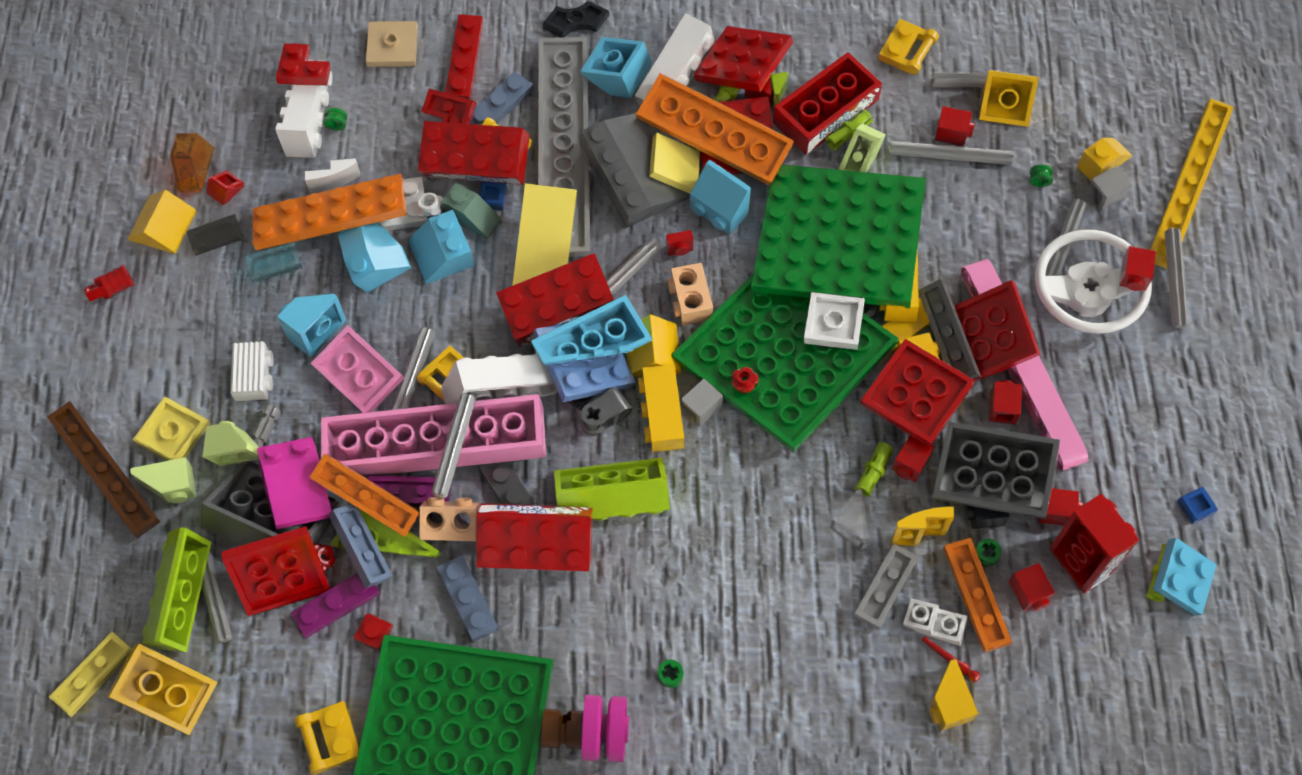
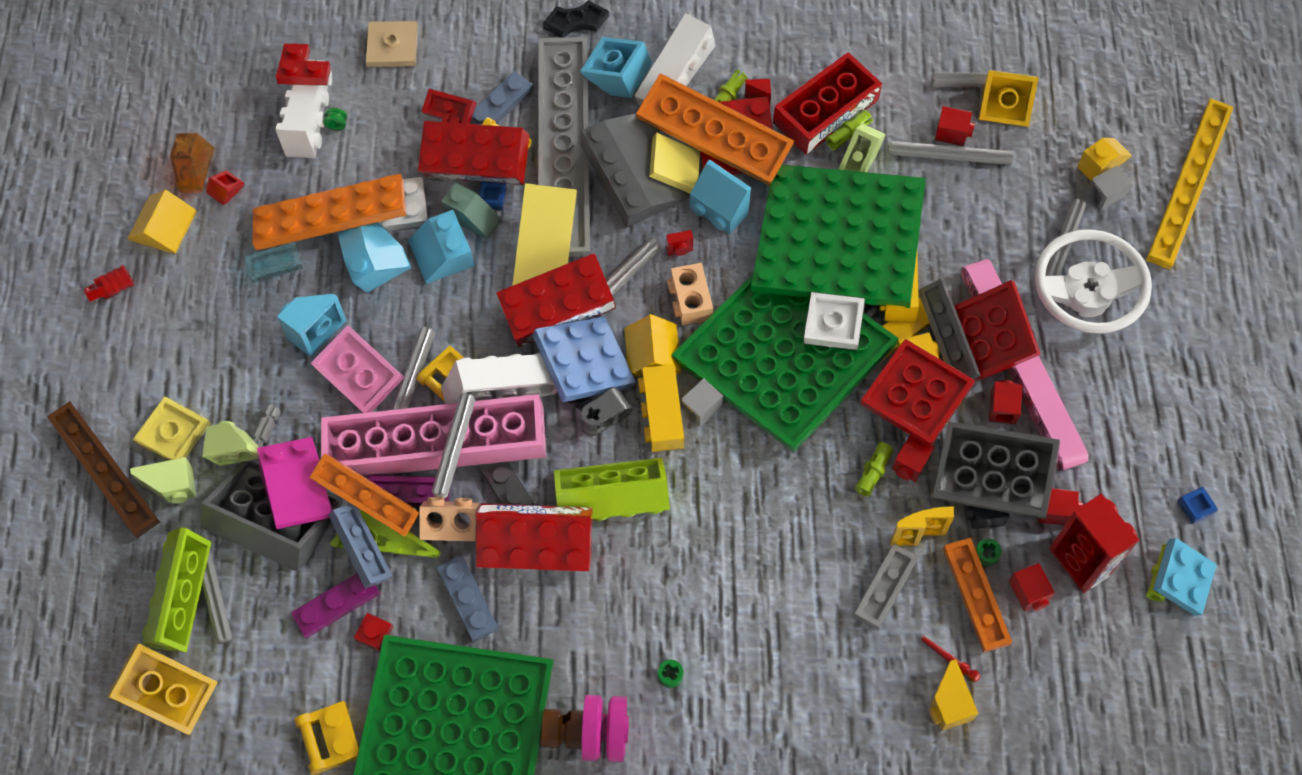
light yellow tile [49,632,132,717] -> none
clear smoke tile [186,214,245,256] -> none
red plate [221,526,330,616] -> none
white brick [230,341,274,401] -> none
white slope [305,159,360,193] -> none
red plate [315,544,336,571] -> none
white plate [416,193,443,217] -> none
red plate [445,14,483,100] -> none
medium azure wedge [531,295,652,365] -> none
red plate [694,26,793,92] -> none
red plate [732,367,758,393] -> none
lime slope [770,72,789,107] -> none
clear slope [830,490,869,552] -> none
yellow plate [878,19,939,75] -> none
white slope [903,598,968,646] -> none
green bush [1029,164,1053,187] -> none
red brick [1119,246,1156,291] -> none
light grey axle [1165,228,1188,328] -> none

